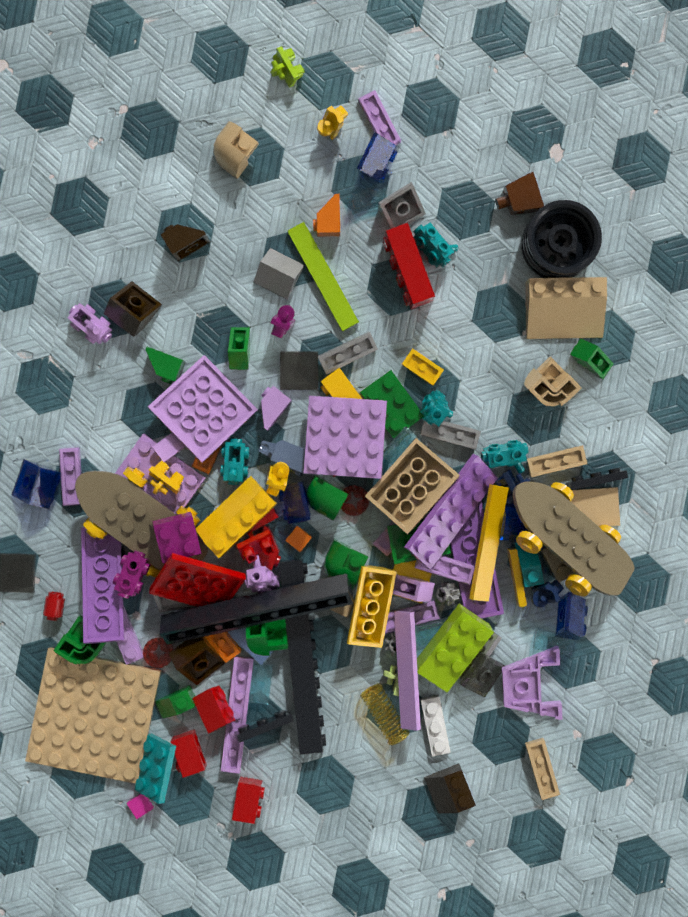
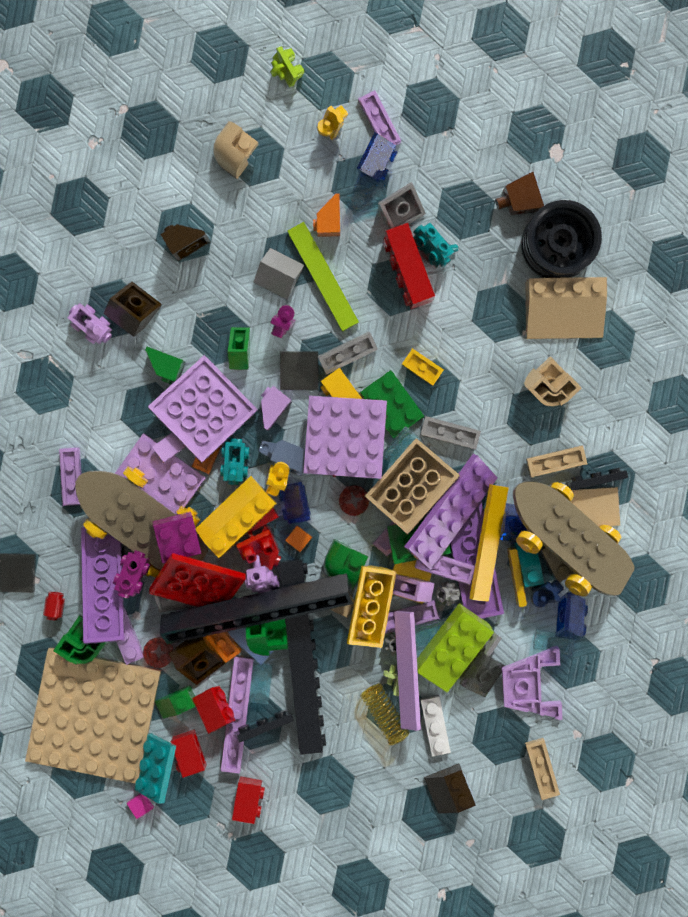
clear blue slope [11,459,61,509] -> none
yellow hips [148,461,184,495] -> none
green brick [307,475,348,521] -> none
teal brick [420,390,453,427] -> none
teal brick [481,440,529,473] -> none
dark blue hips [496,469,531,505] -> none
green slope [570,338,614,379] -> none

